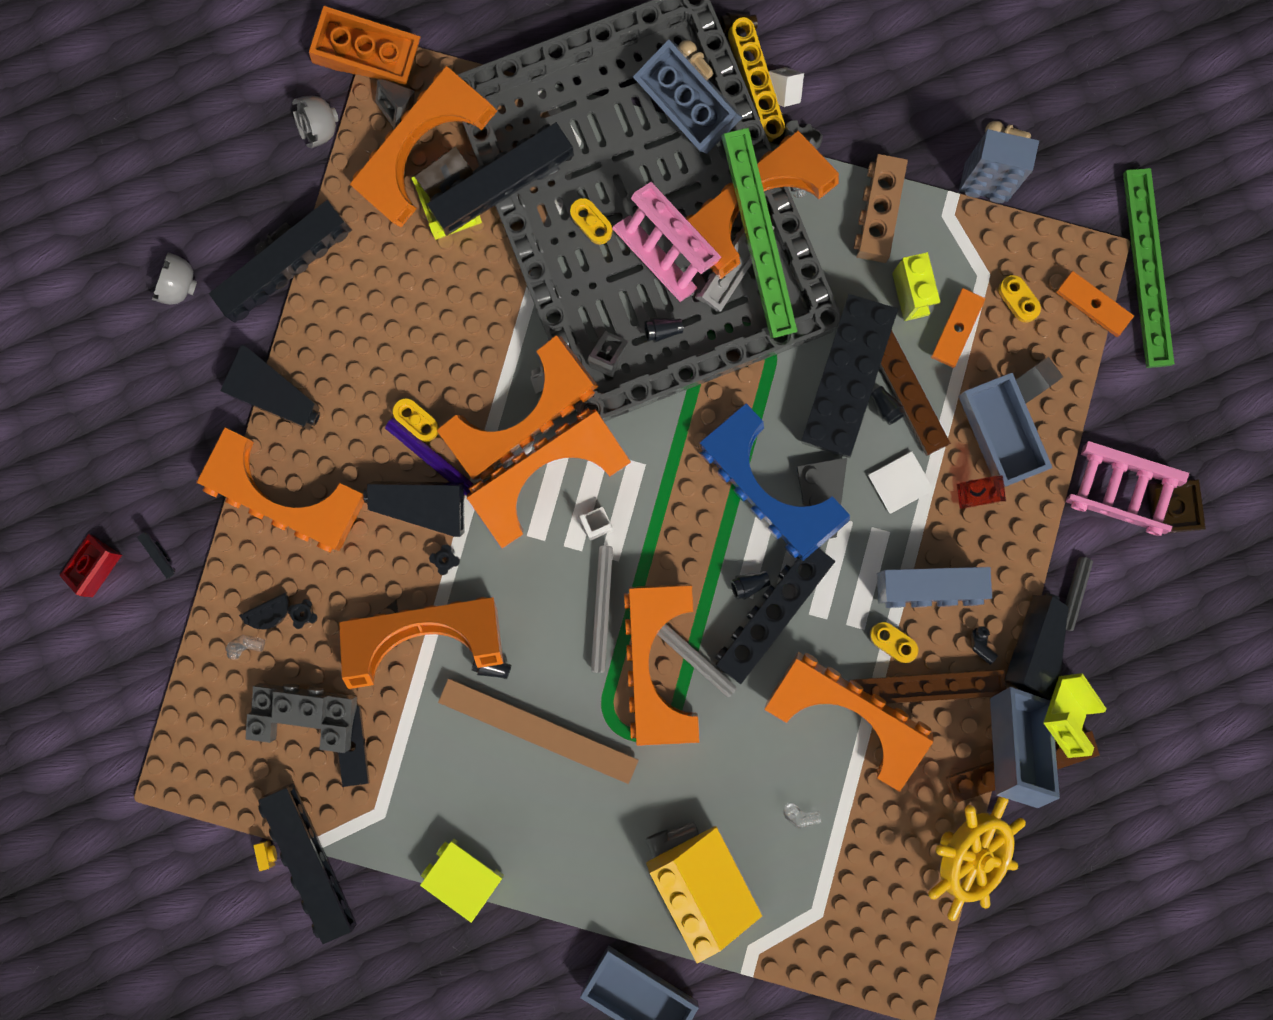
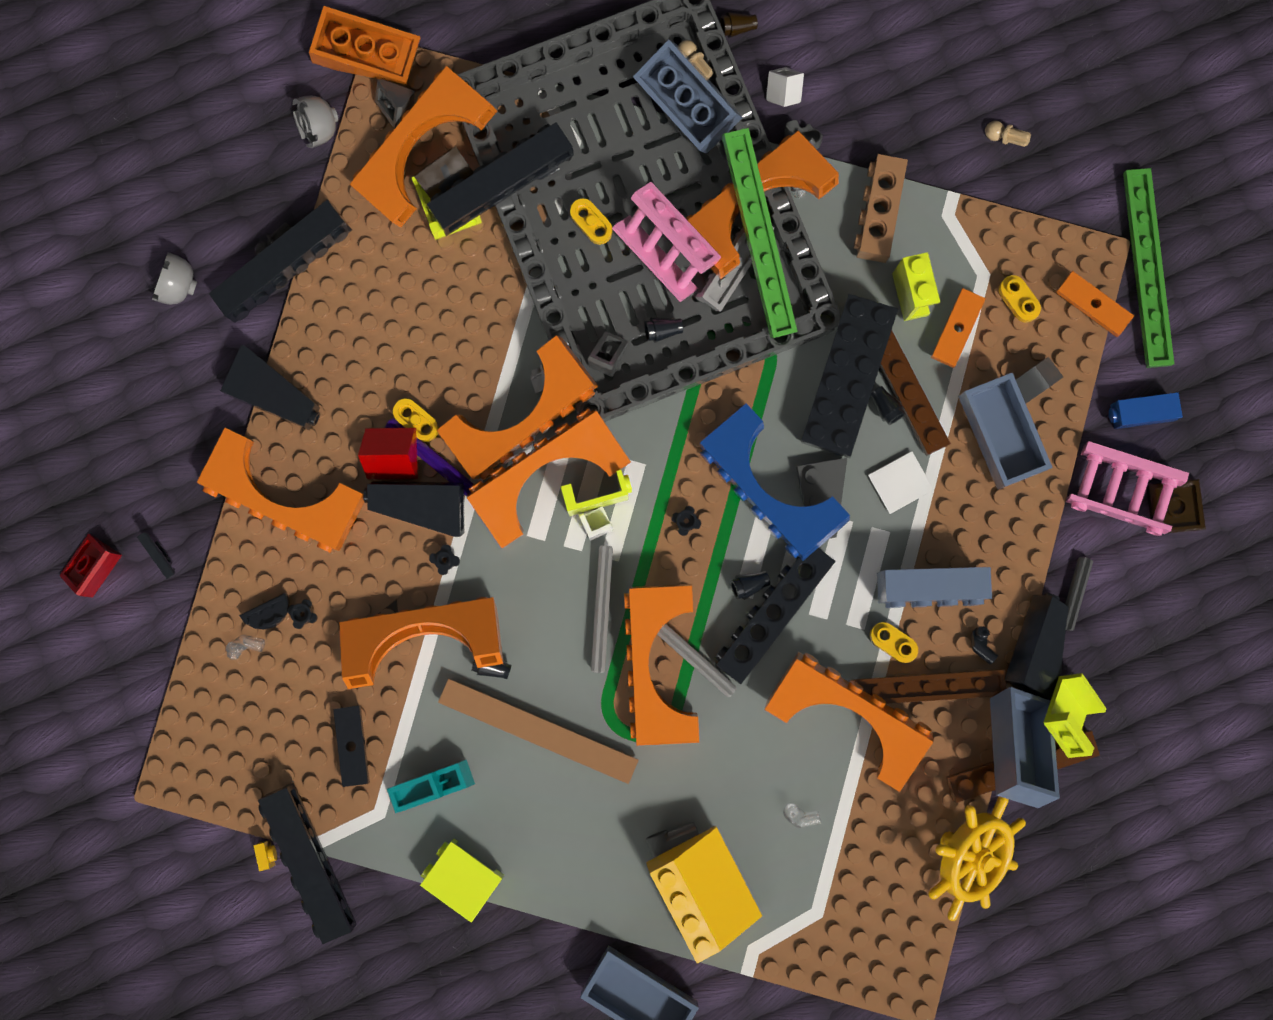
dark grey bracket [246,683,357,753] -> none
yellow beam [728,17,785,142] -> none
clear red tile [957,475,1006,509] -> none
sand blue piece [959,129,1039,203] -> none
none -> red slope [358,428,418,479]
none -> teal slope [387,759,475,814]
none -> neon yellow panel [561,470,632,516]
none -> black plate [671,506,701,536]
none -> blue brick [1109,393,1183,429]

